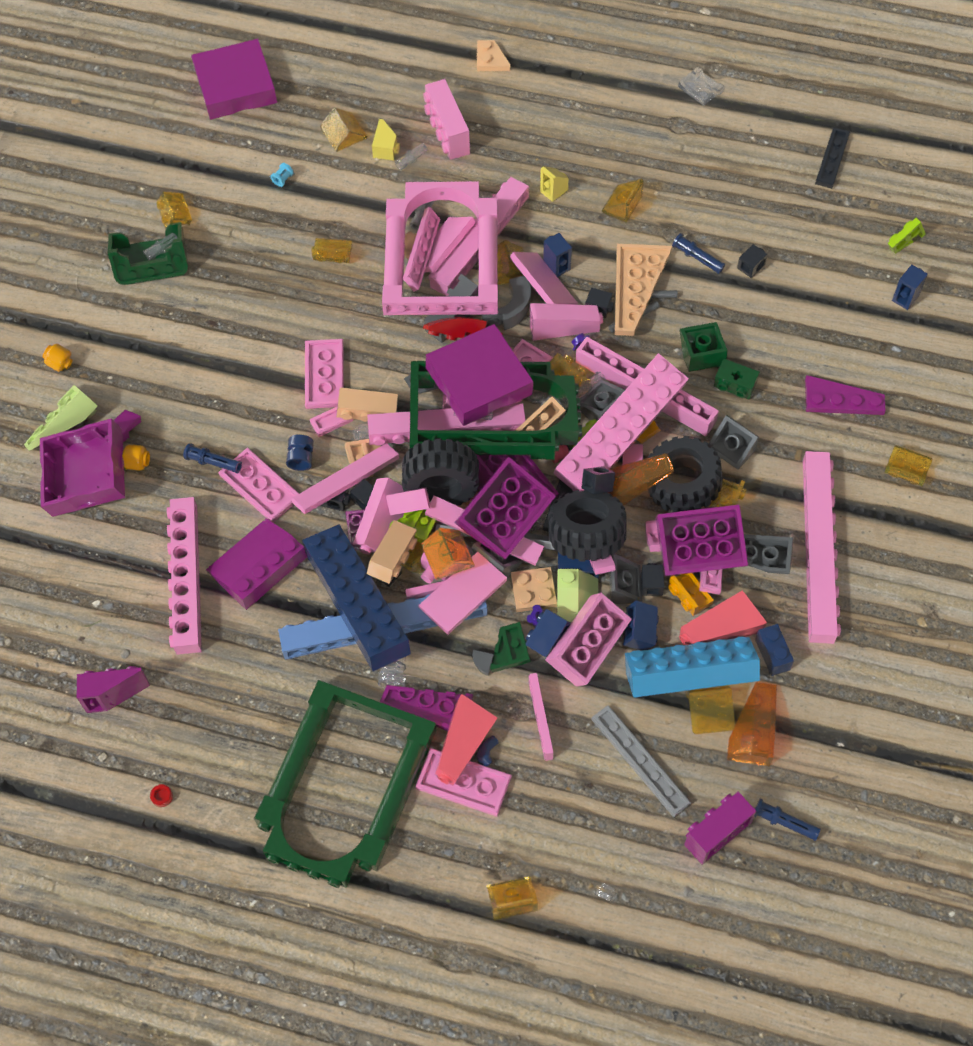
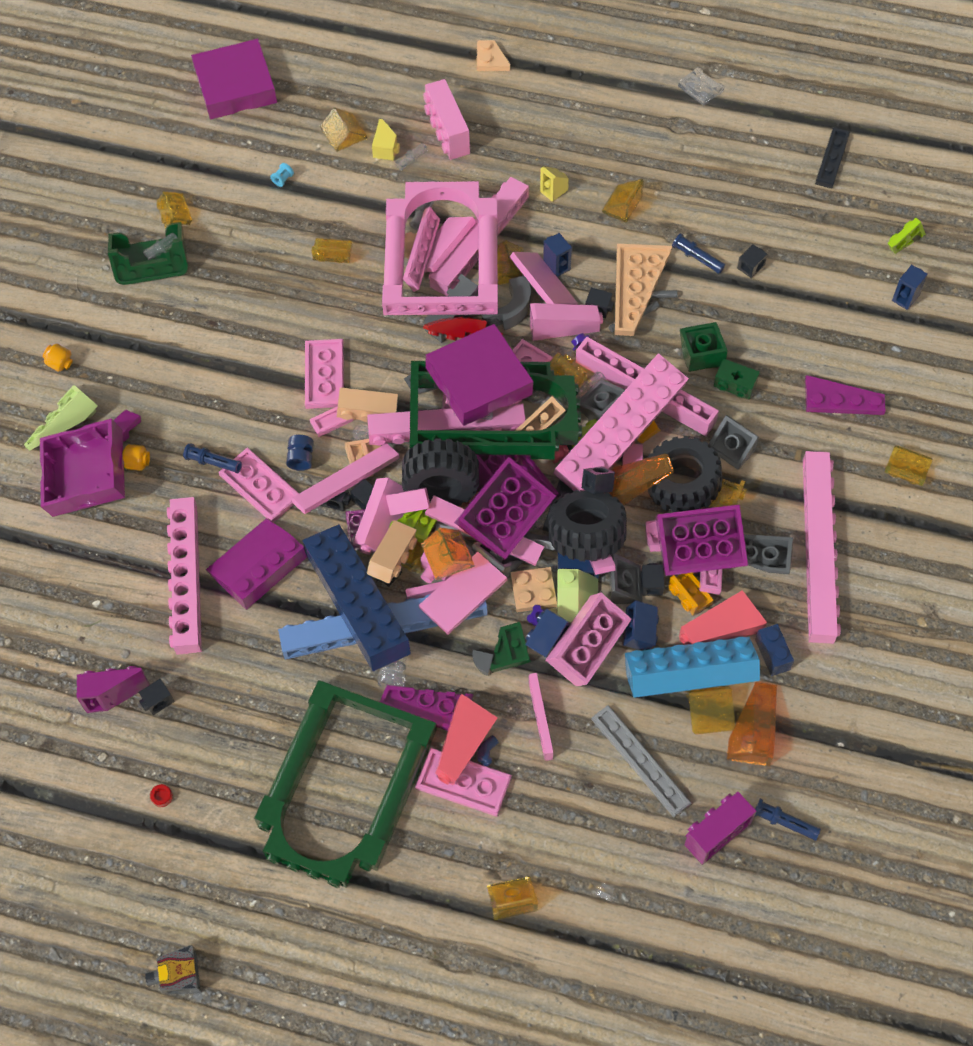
none -> black brick [138,679,175,716]
none -> torso [145,945,201,995]

